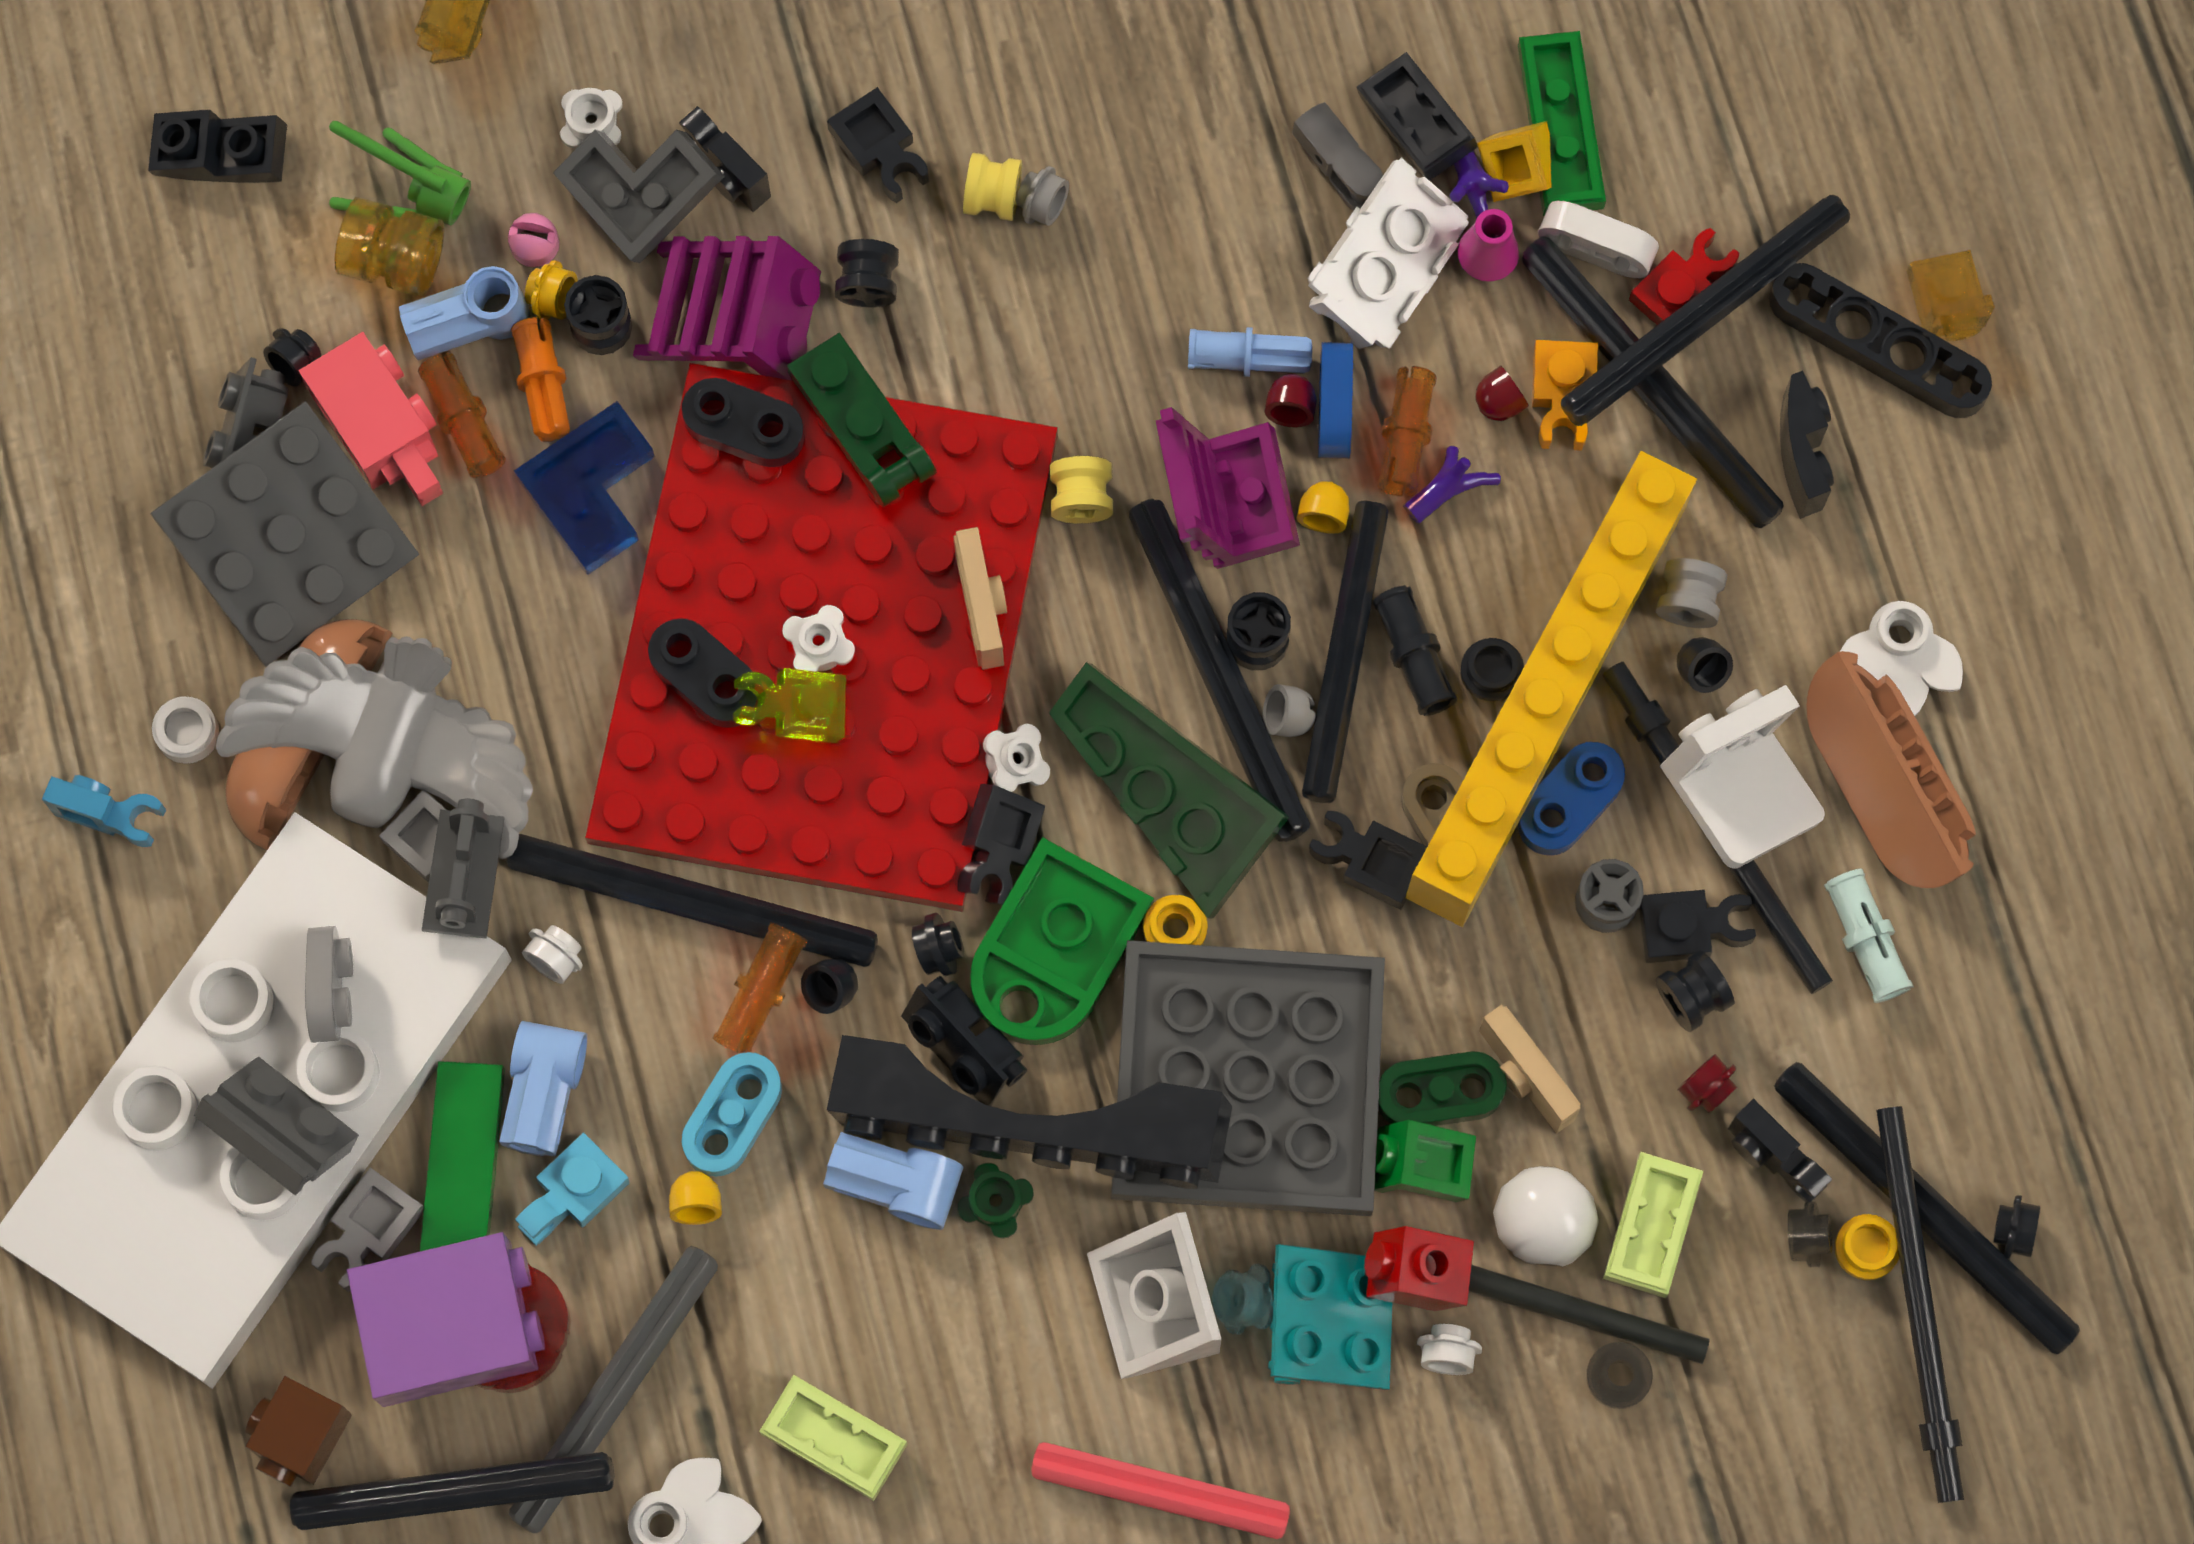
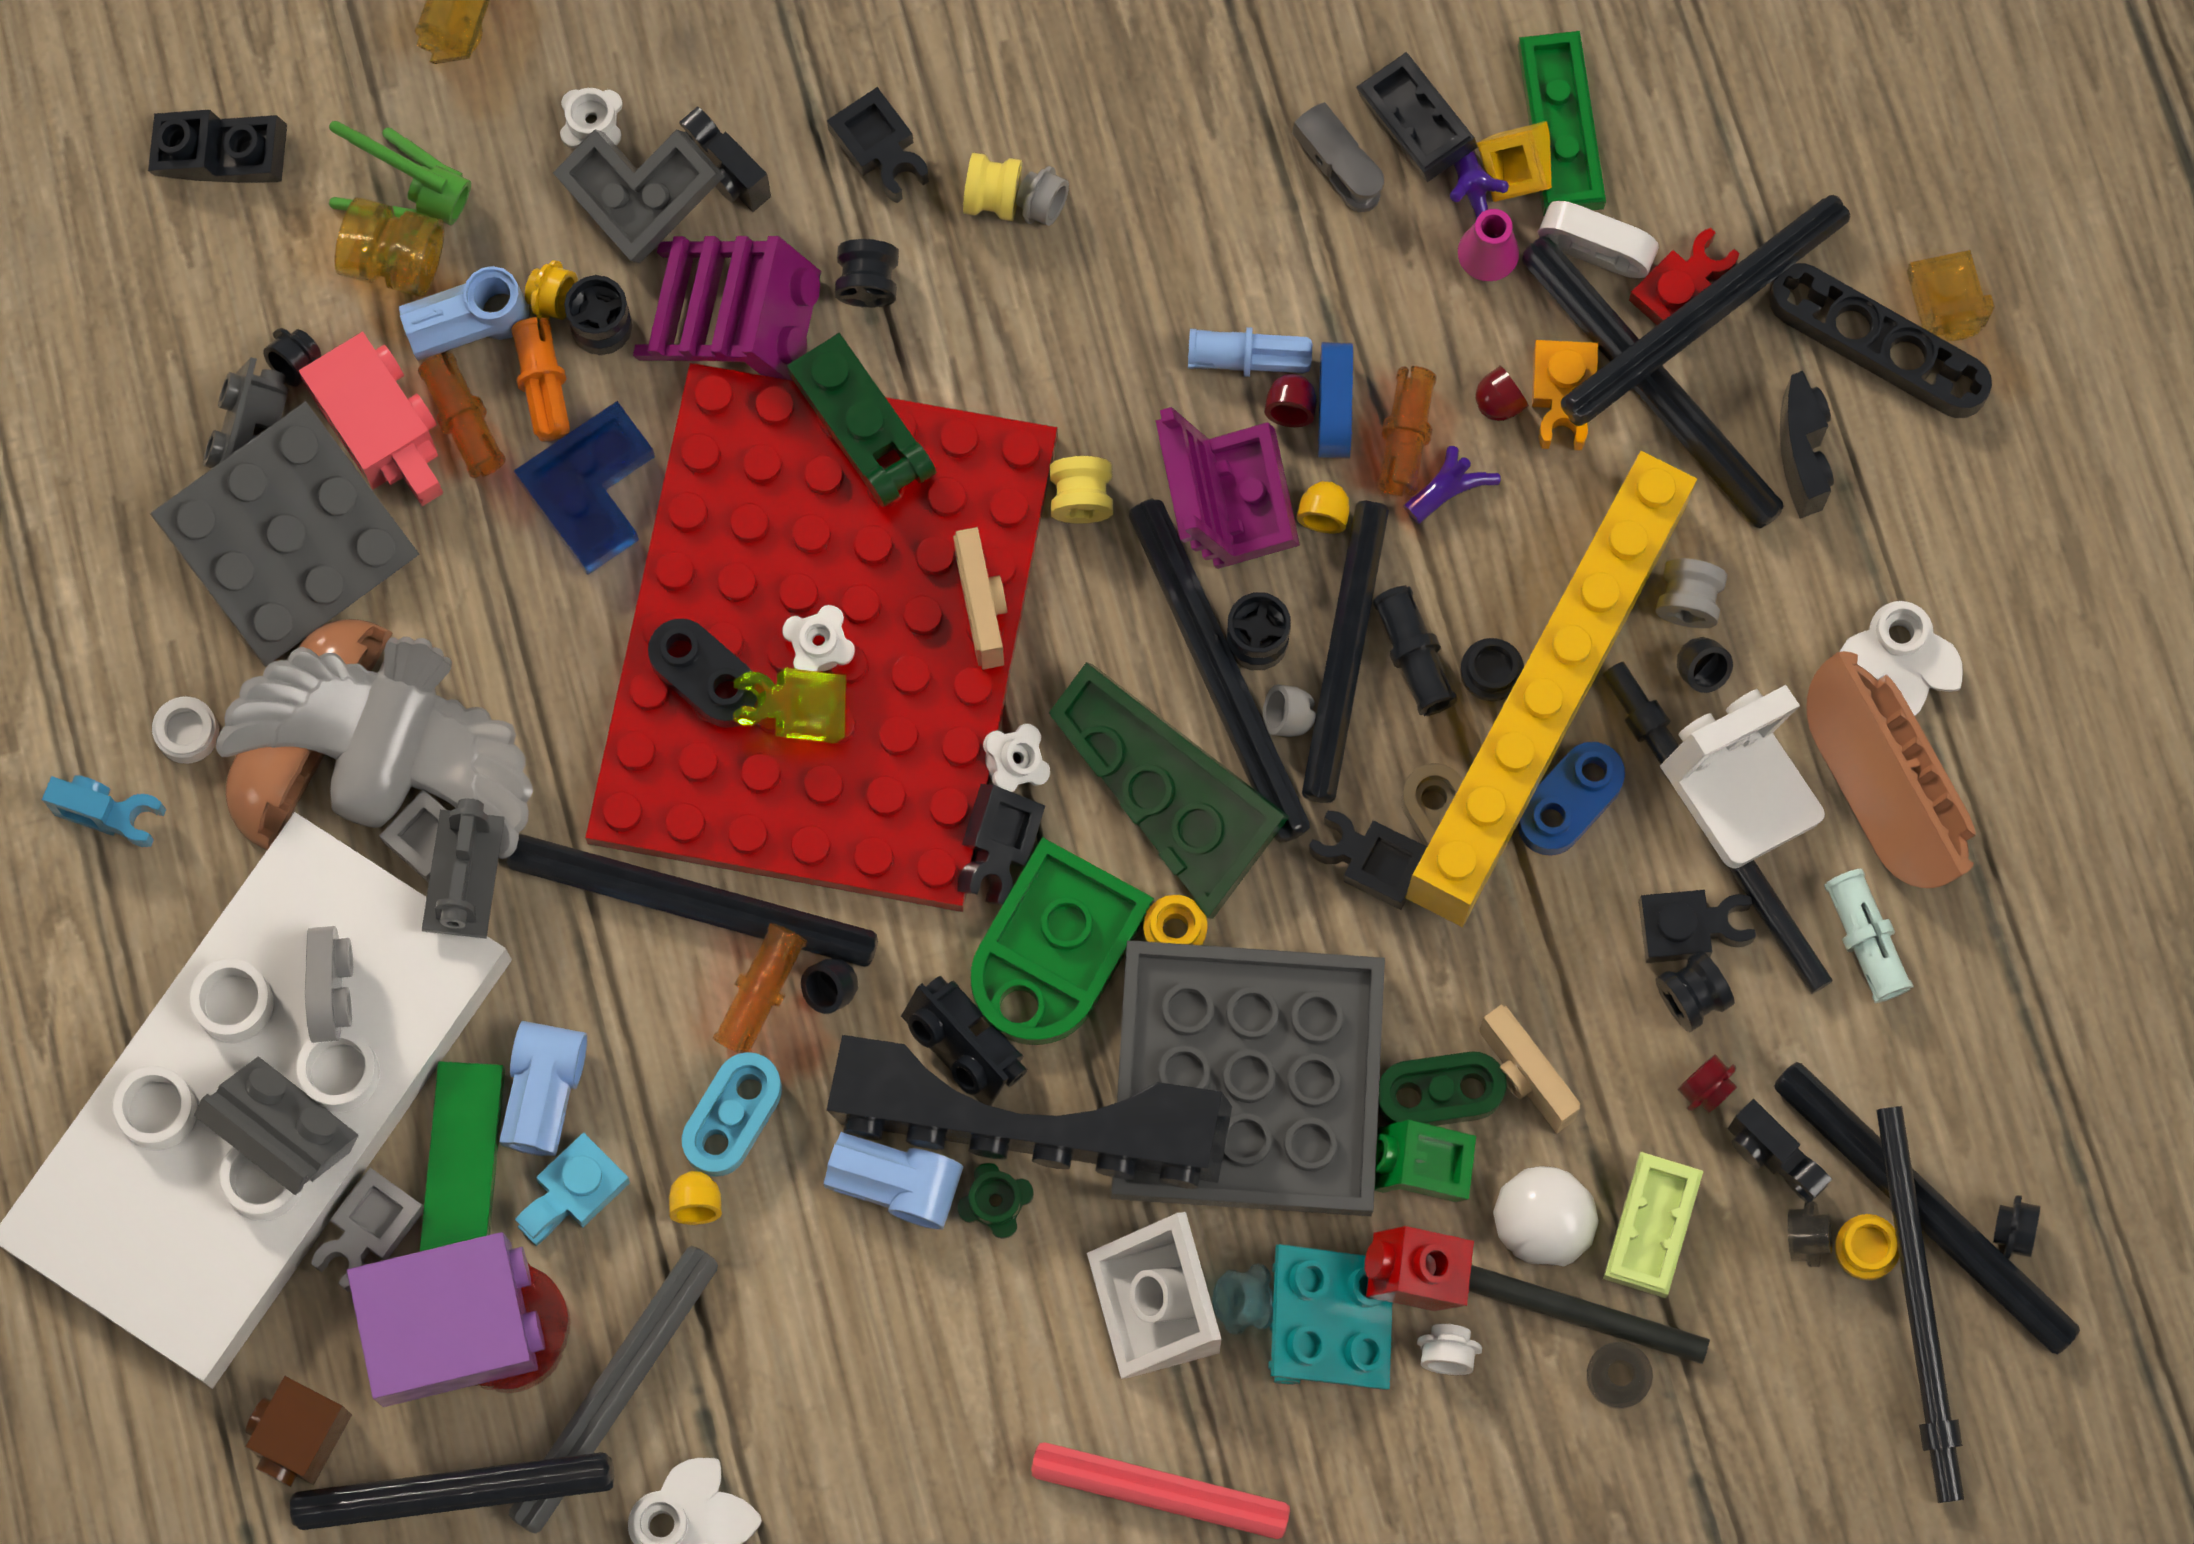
bright pink hinge [508,213,559,267] -> none
white plate [522,925,583,984] -> none
black plate [682,378,805,467] -> none
yellowish green plate [759,1374,908,1501] -> none
black plate [912,912,964,977] -> none
white piece [1307,158,1469,349] -> none
dark grey wheel [1575,859,1644,933] -> none

